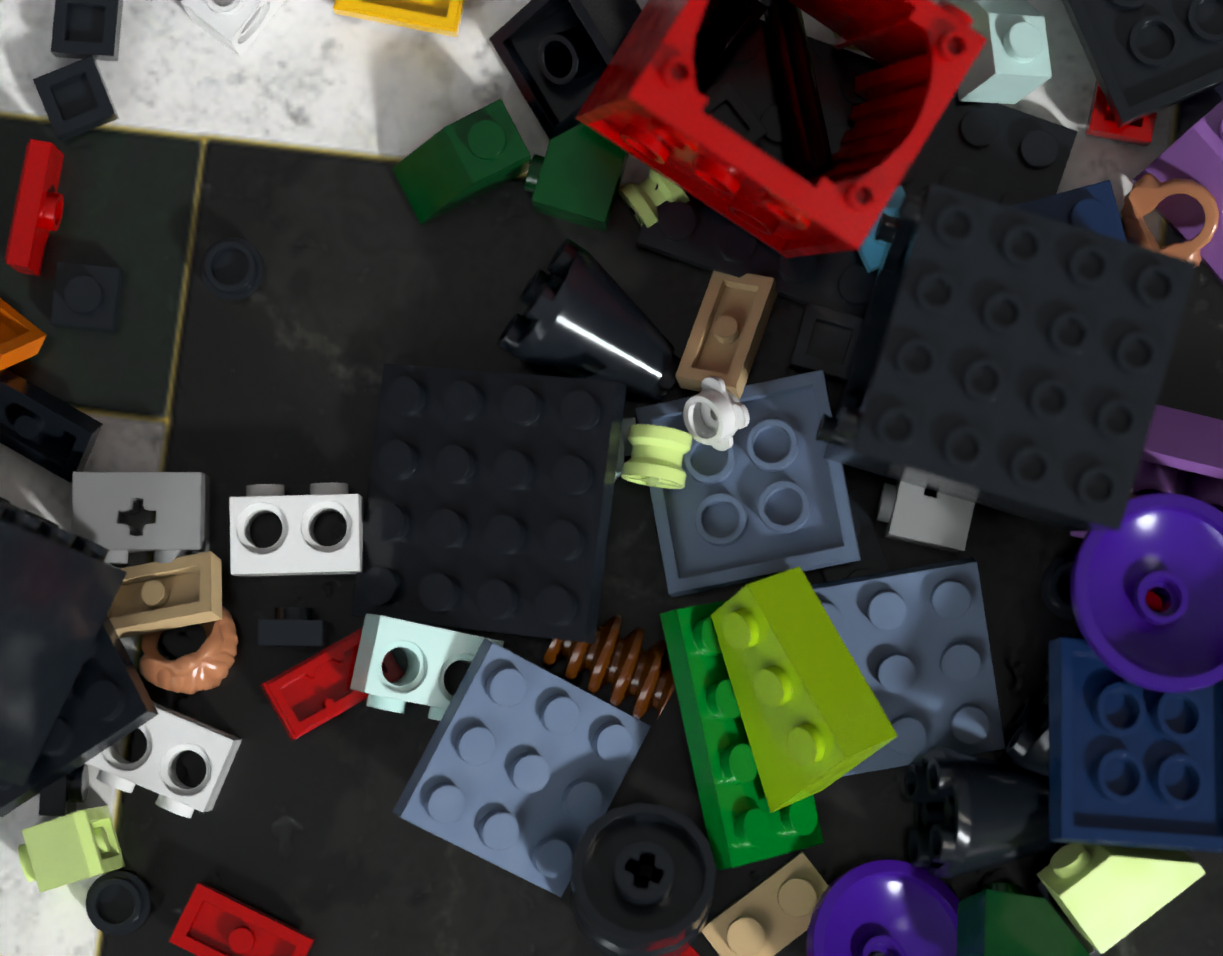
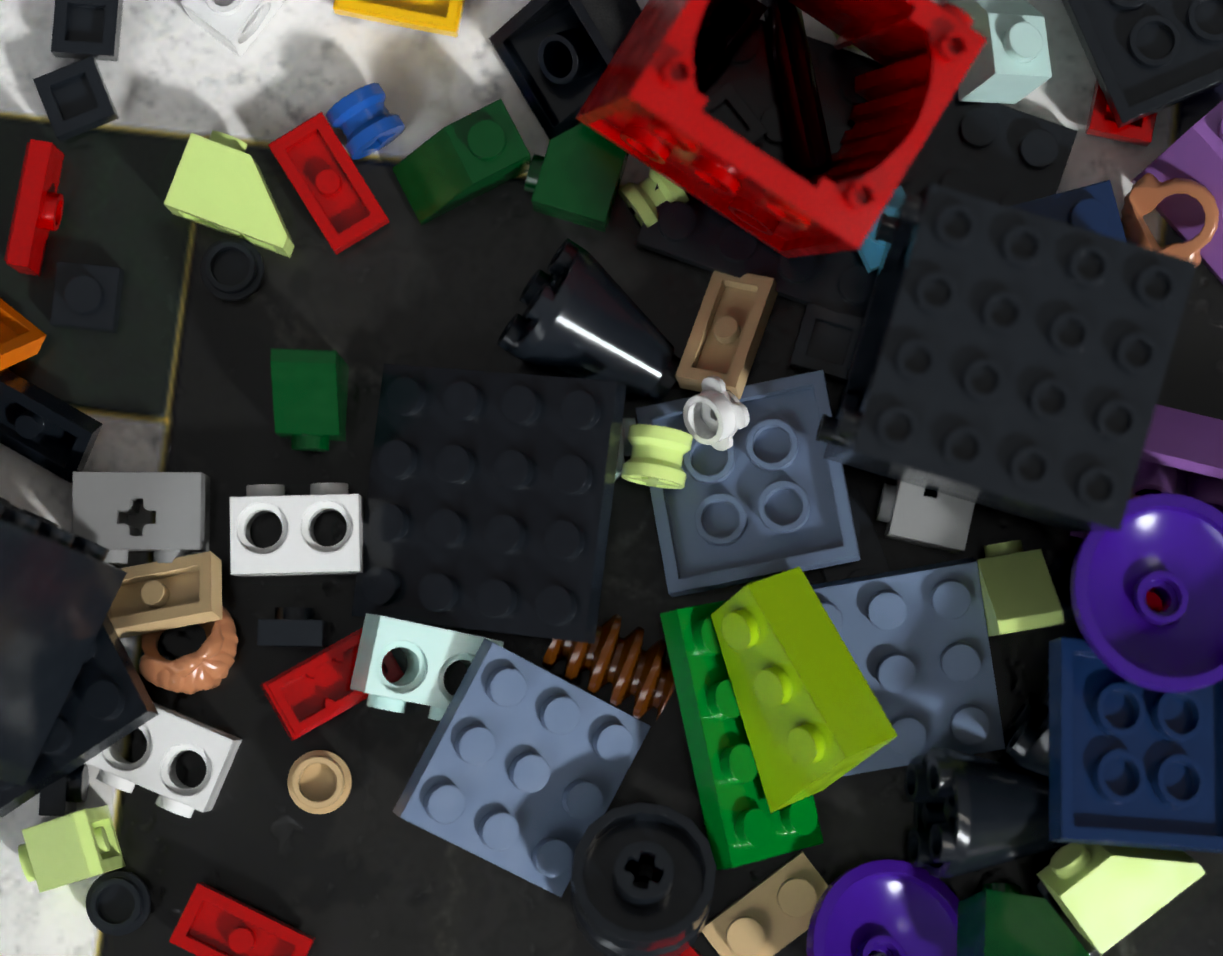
none -> yellowish green slope [164,131,295,258]
none -> red plate [268,112,390,255]
none -> dark green slope [270,348,349,451]
none -> tan plate [287,750,352,814]
none -> blue wheel [326,83,406,160]
none -> yellowish green slope [976,540,1065,637]

